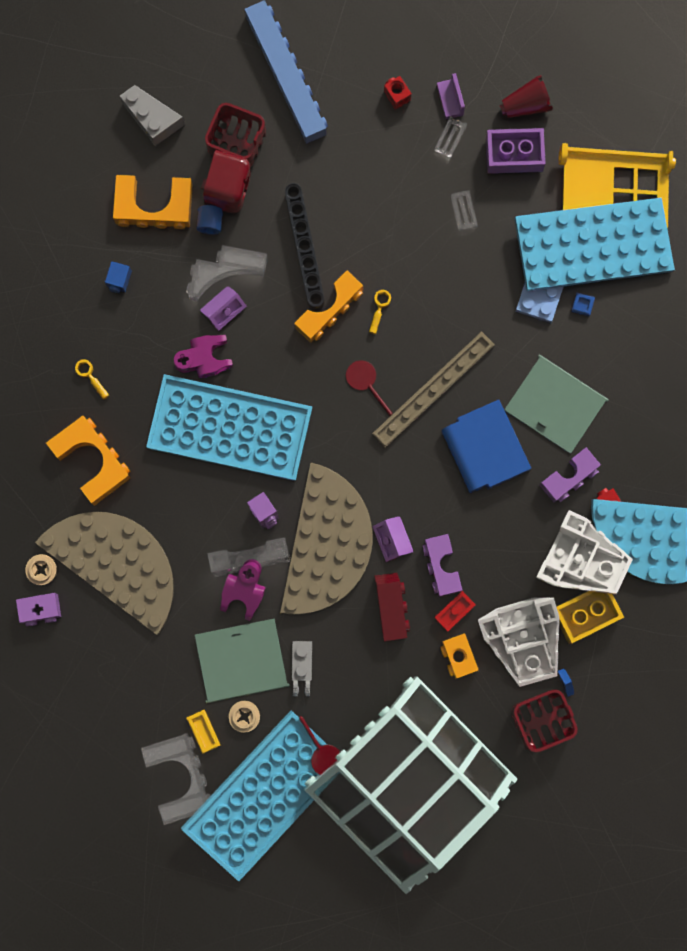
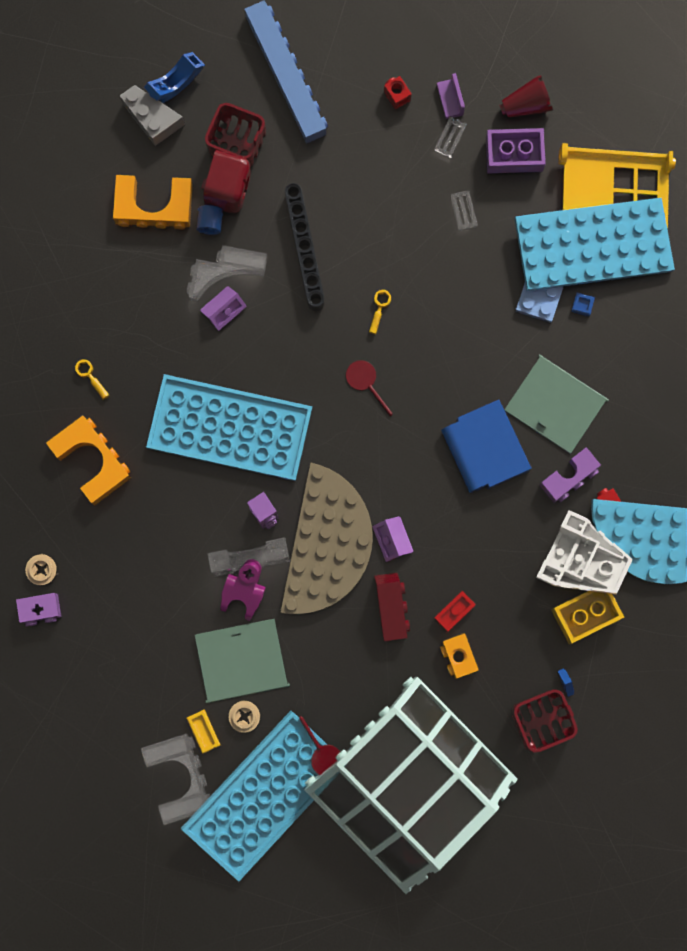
dark tan plate [35,512,174,635] -> none
blue brick [105,261,132,293] -> none
magenta piece [174,335,233,378] -> none
light grey hinge [292,641,312,696] -> none
light orange arch [294,271,363,343] -> none
dark tan tile [372,331,495,448] -> none
medium lavender arch [422,534,462,597] -> none
white wedge [478,598,559,687] -> none
none -> blue arch [144,52,205,103]

